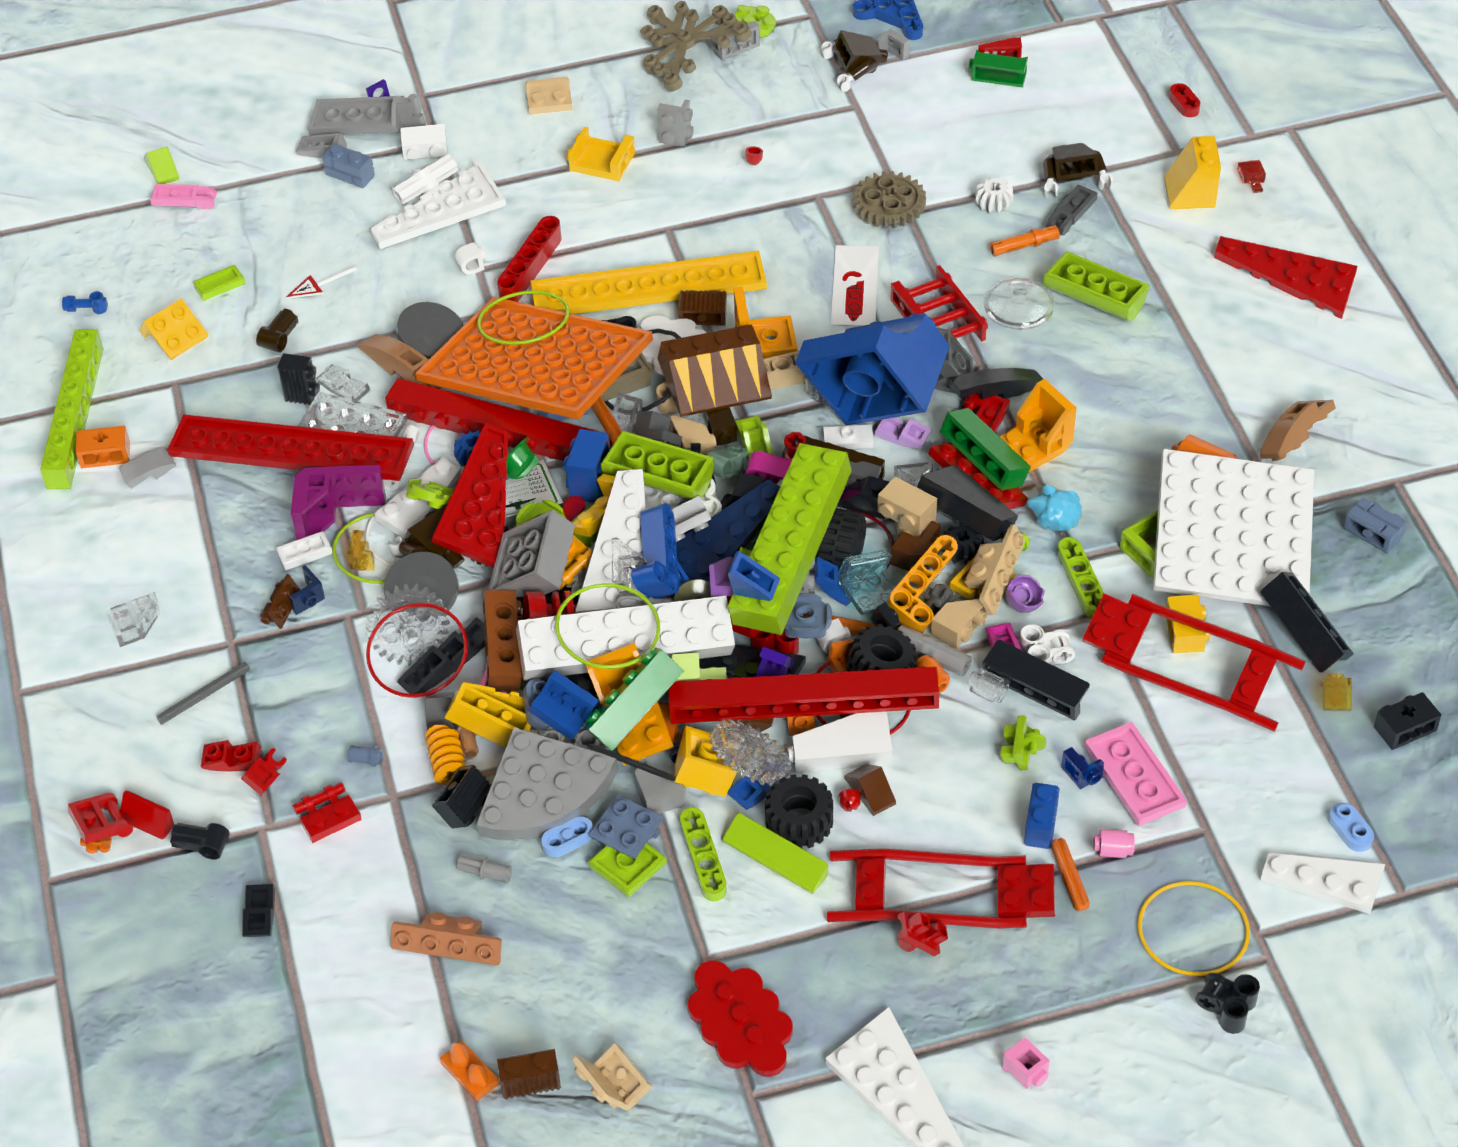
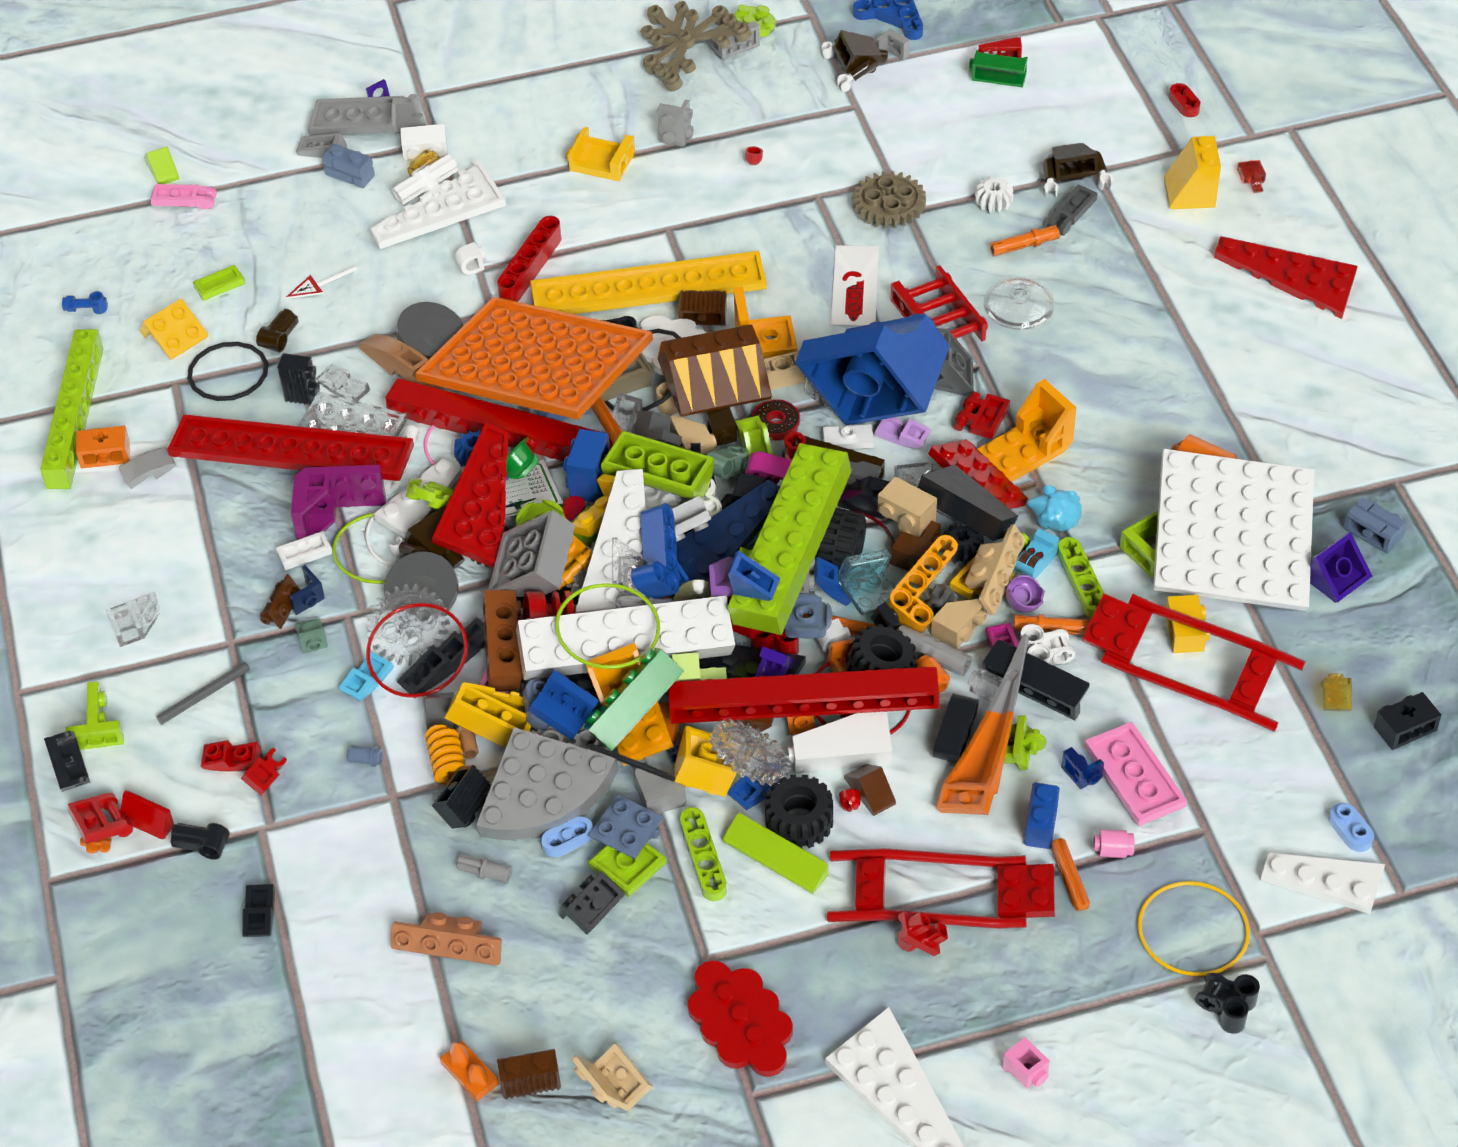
red plate [292,782,362,843] -> none
clear yellow bracket [347,530,375,571] -> none
lime piece [477,291,569,345] -> none
tan bracket [525,77,573,115] -> none
green brick [940,408,1031,491] -> none
black slope [949,368,1043,399] -> none
lime brick [1044,251,1150,322] -> none
medium nougat slope [1260,400,1336,461] -> none
black panel [1260,572,1354,673] -> none
none -> black hinge [44,731,91,792]
none -> lime bracket [65,681,124,750]
none -> black piece [187,342,268,401]
none -> sand green bracket [295,618,328,654]
none -> medium azure slope [338,651,394,701]
none -> clear yellow brick [407,149,440,176]
none -> black bracket [559,871,626,935]
none -> tile [752,400,800,441]
none -> black beam [933,693,979,763]
none -> orange plate [936,634,1029,815]
none -> orange pin [1014,614,1091,635]
none -> medium azure leg [1015,528,1059,579]
none -> dark purple slope [1310,532,1373,603]

